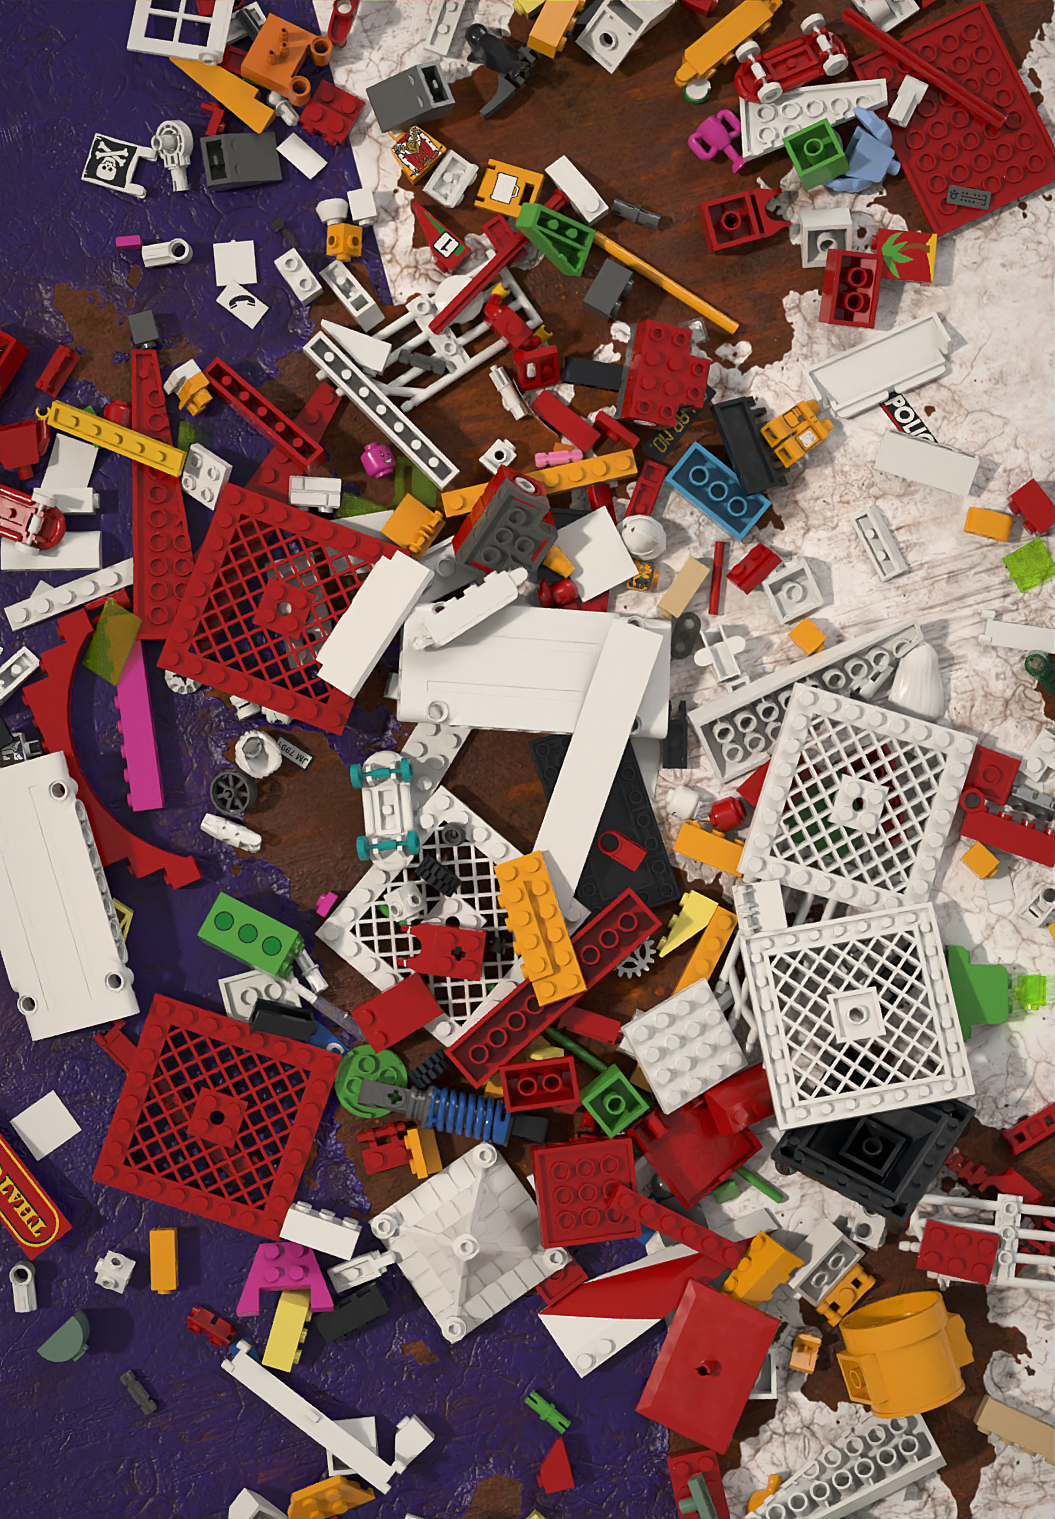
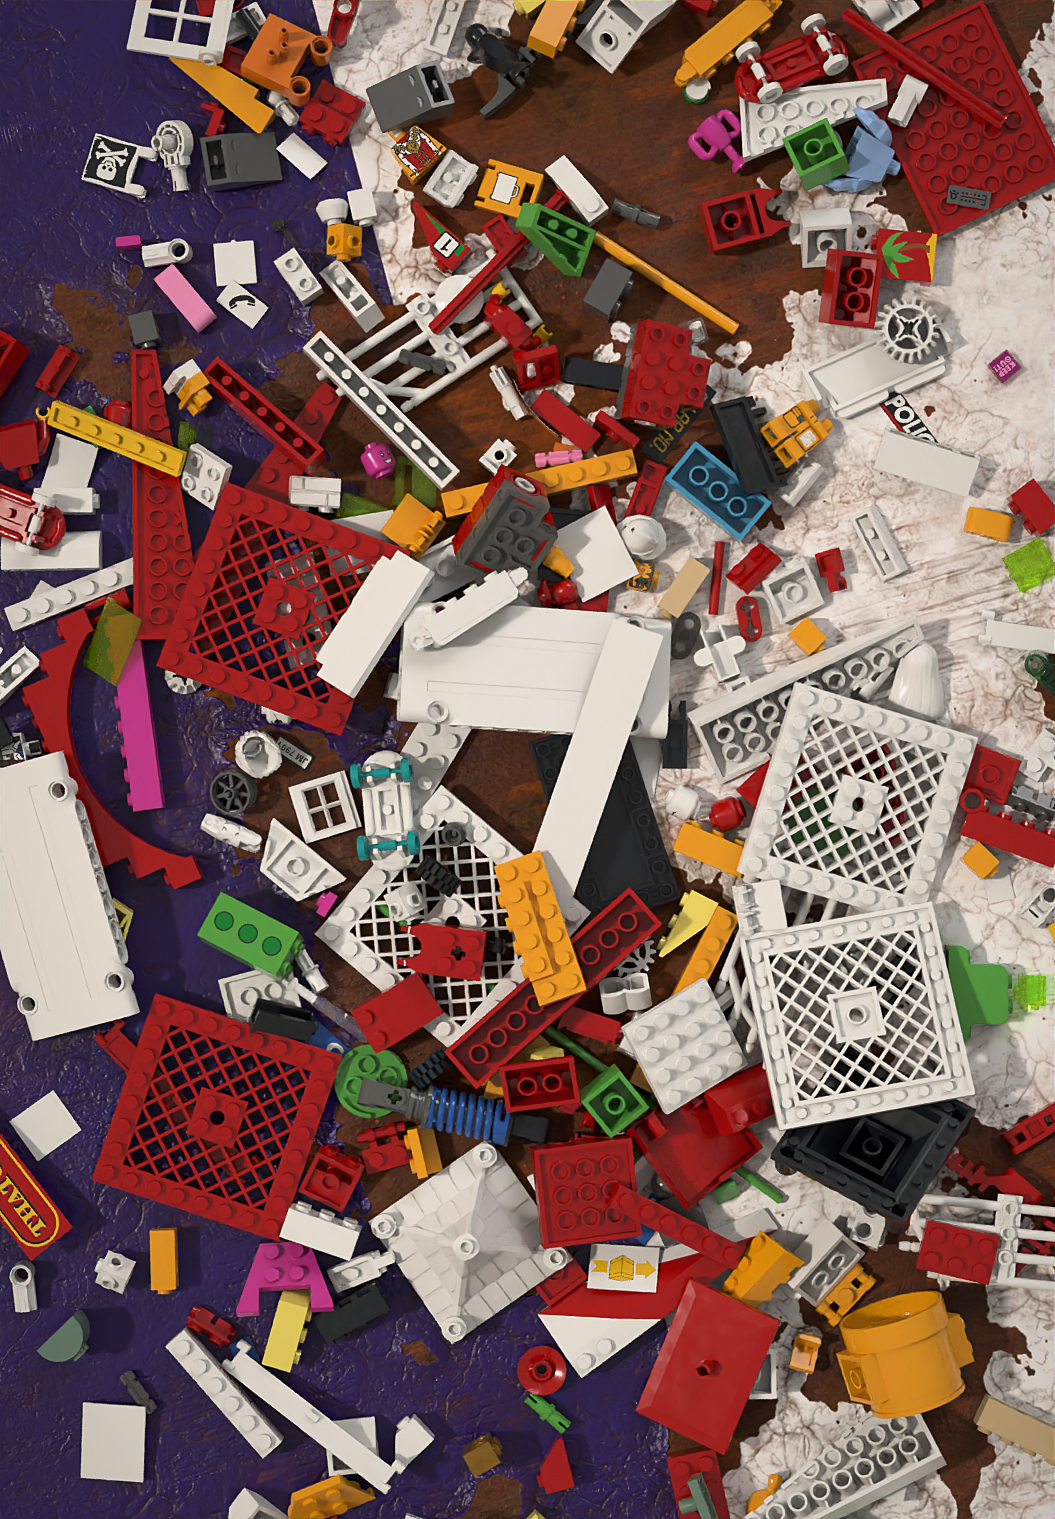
white wheel [229,695,262,720] -> none
white slope [321,319,392,377] -> none
red piece [598,829,649,872] -> none
none -> white piece [81,1402,146,1482]
none -> bright pink beam [154,264,217,333]
none -> white brick [165,1326,284,1458]
none -> white wing [260,818,347,902]
none -> white piece [289,770,362,844]
none -> red plate [299,1144,366,1213]
none -> pearl gold brick [463,1432,503,1478]
none -> red dish [517,1346,567,1395]
none -> white sticker [587,1243,660,1293]
none -> white brick [599,973,652,1014]
none -> red beam [735,596,762,642]
none -> white plate [775,456,825,507]
none -> red plate [815,547,847,593]
none -> white gear [874,297,941,363]
none -> tile [987,349,1022,384]

